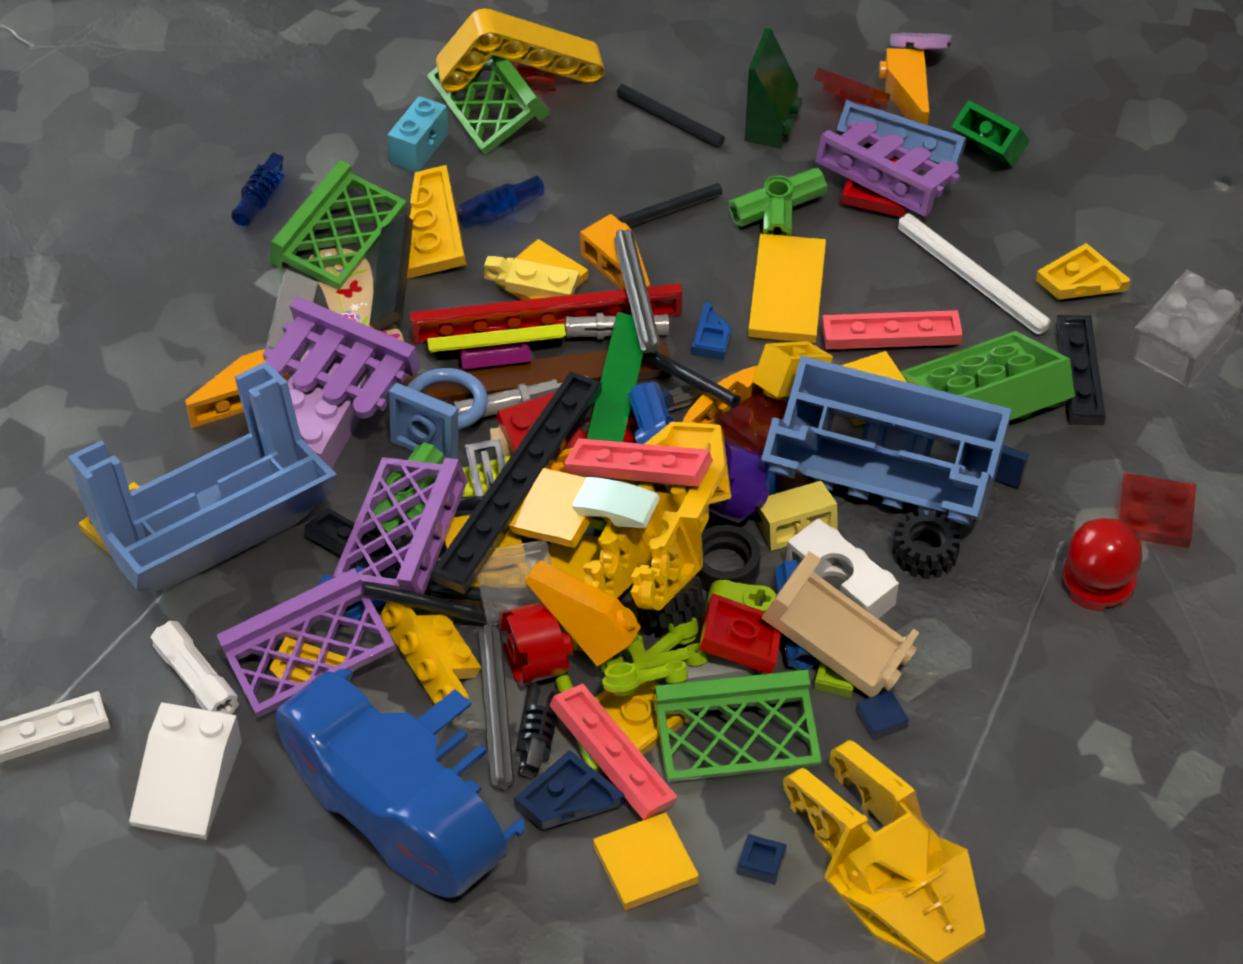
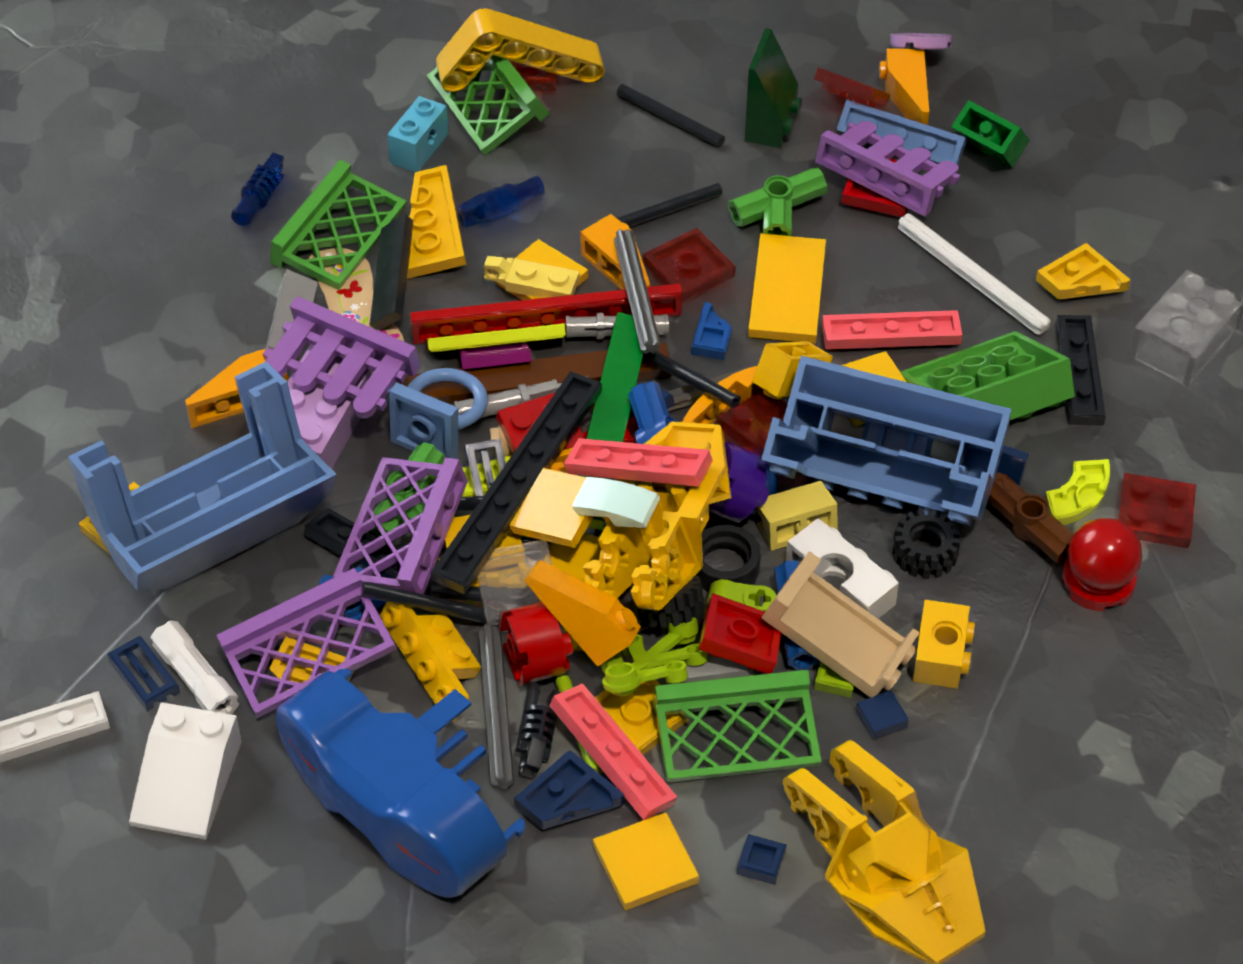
none -> dark blue tile [107,636,180,711]
none -> clear red plate [643,228,736,302]
none -> yellow brick [912,599,975,689]
none -> reddish brown piece [988,472,1074,564]
none -> neon yellow tile [1045,459,1110,525]

